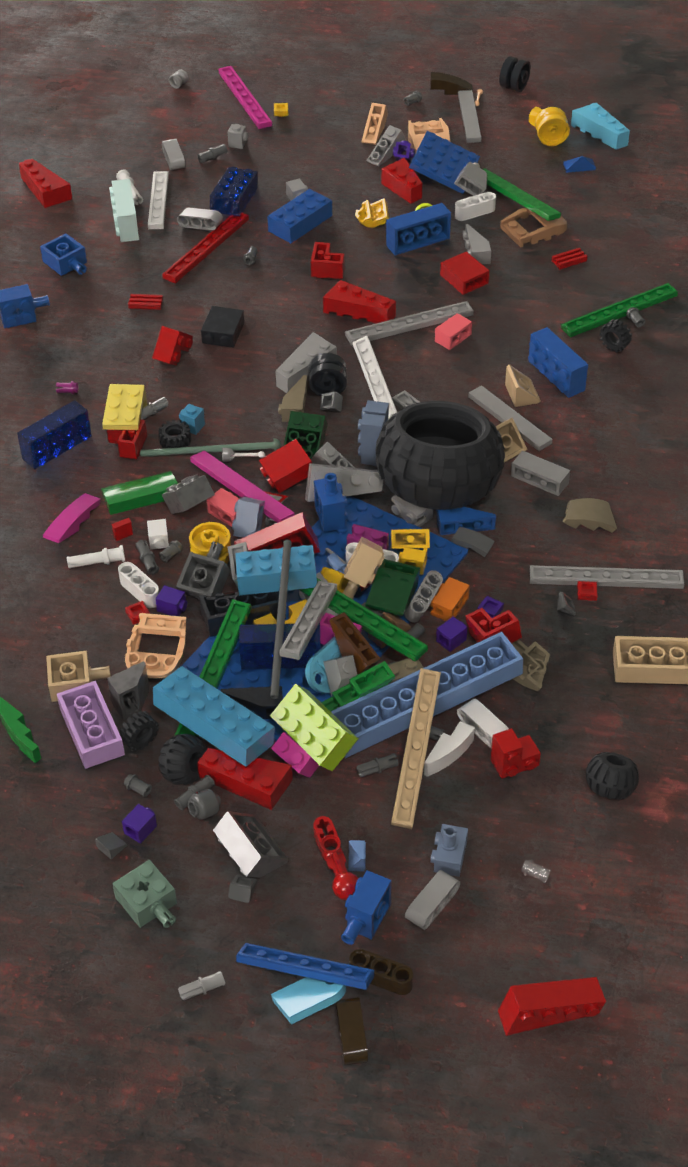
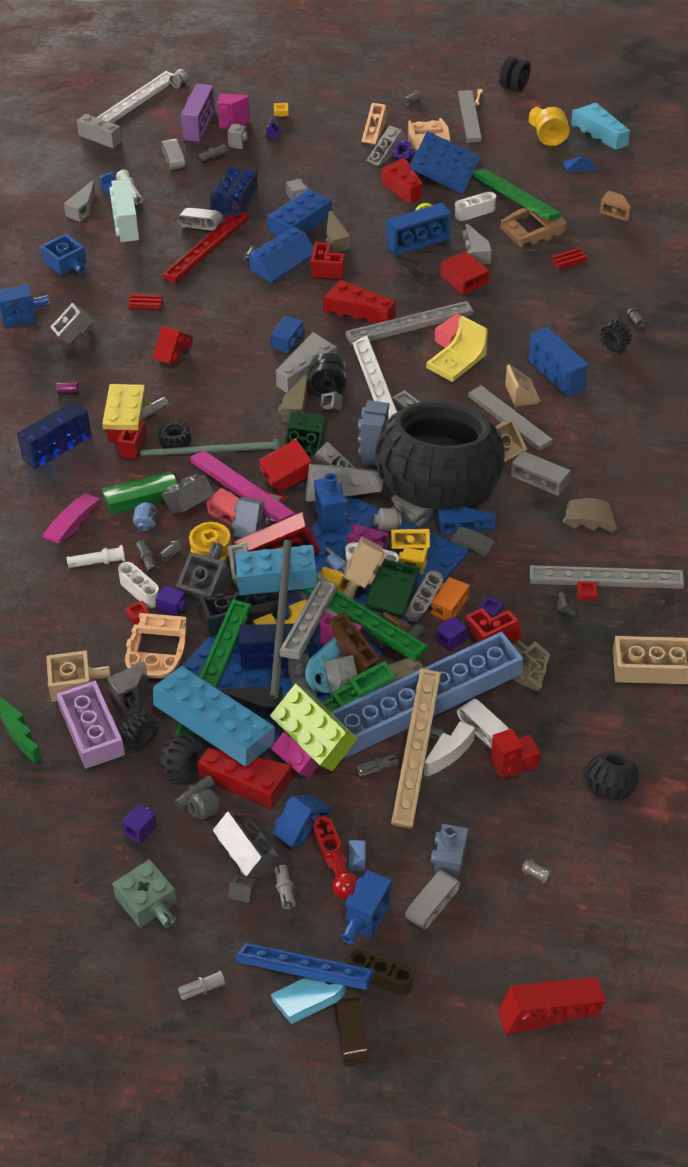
red wedge [19,159,72,208] -> none
dark grey slope [95,832,127,859] -> none
red tile [112,518,133,541] -> none
dark grey pin [124,774,152,797] -> none
white brick [147,519,169,550] -> none
white tile [148,171,169,229] -> none
dark azure brick [179,404,205,435] -> none
black brick [201,306,245,348] -> none
dark pink tile [218,66,272,129] -> none
hinge [222,448,265,462] -> none
yellow slope [355,198,389,228] -> none
dark brown slope [430,72,473,95] -> none
light grey torso [454,162,487,196] -> none
green tile [561,283,678,338] -> none
none -> light grey hinge [50,303,96,344]
none -> light grey slope [64,181,95,222]
none -> light grey brick [77,114,122,148]
none -> white tile [96,71,172,123]
none -> blue bracket [100,172,115,197]
none -> medium blue head [133,502,158,531]
none -> medium lavender brick [181,83,215,142]
none -> dark pink slope [217,94,250,129]
none -> blue slope [249,226,314,283]
none -> dark purple slope [265,119,282,139]
none -> blue brick [270,316,305,353]
none -> blue brick [272,795,333,847]
none -> light grey pin [274,865,296,909]
none -> flat silver bracket [288,653,317,698]
none -> dark tan slope [325,211,350,253]
none -> light grey head [373,508,401,532]
none -> light yellow bracket [426,316,488,382]
none -> medium nougat slope [600,191,631,221]

